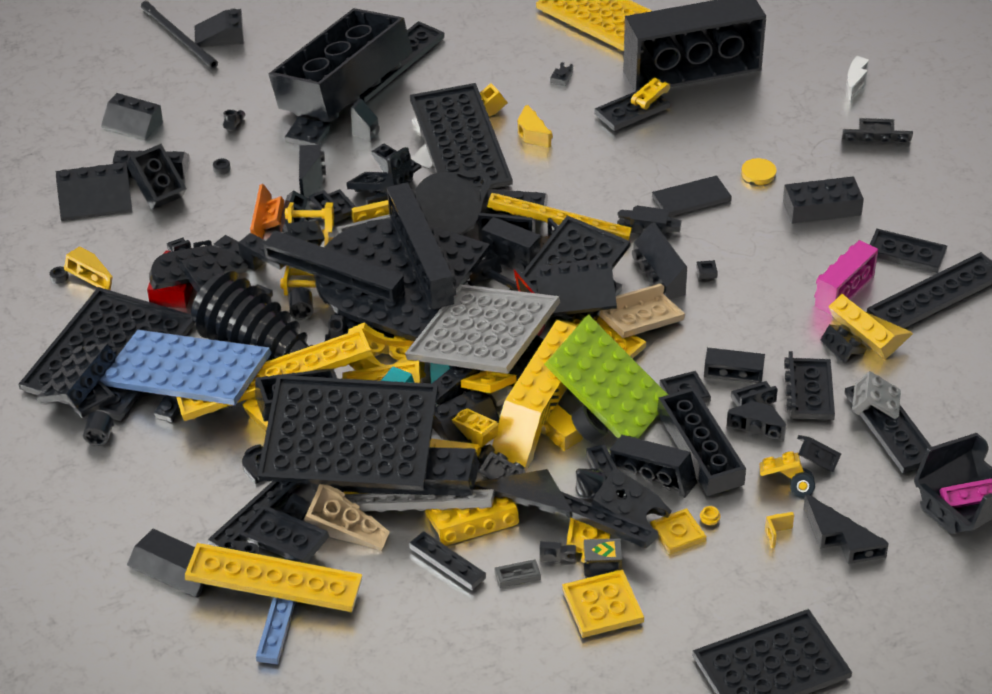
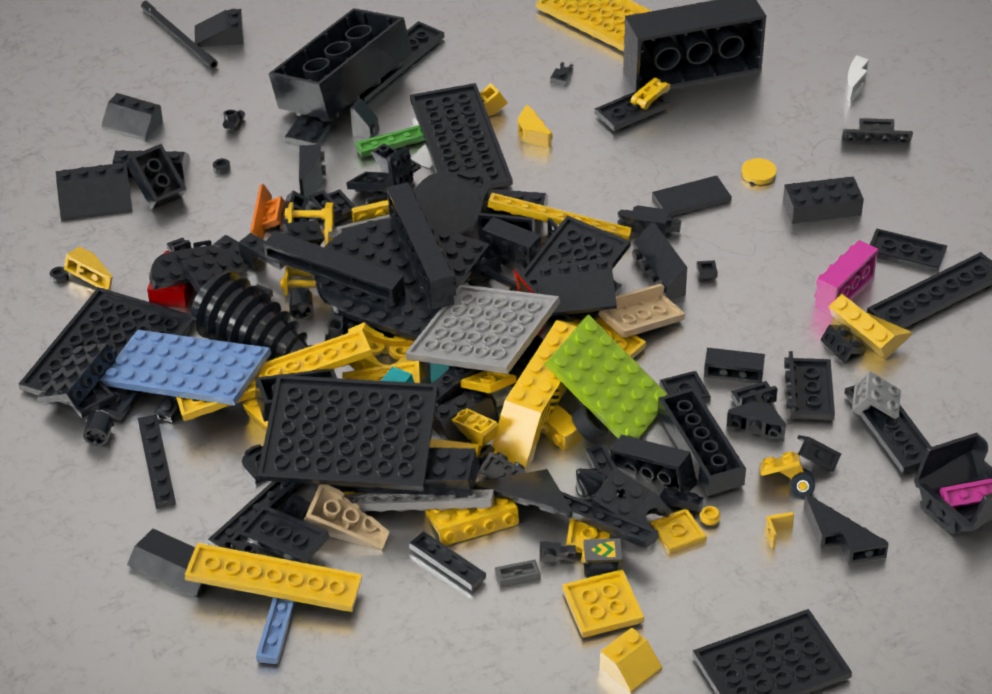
none -> black plate [138,414,176,508]
none -> bright green plate [355,125,424,157]
none -> yellow slope [600,628,662,693]
none -> black plate [659,487,704,512]

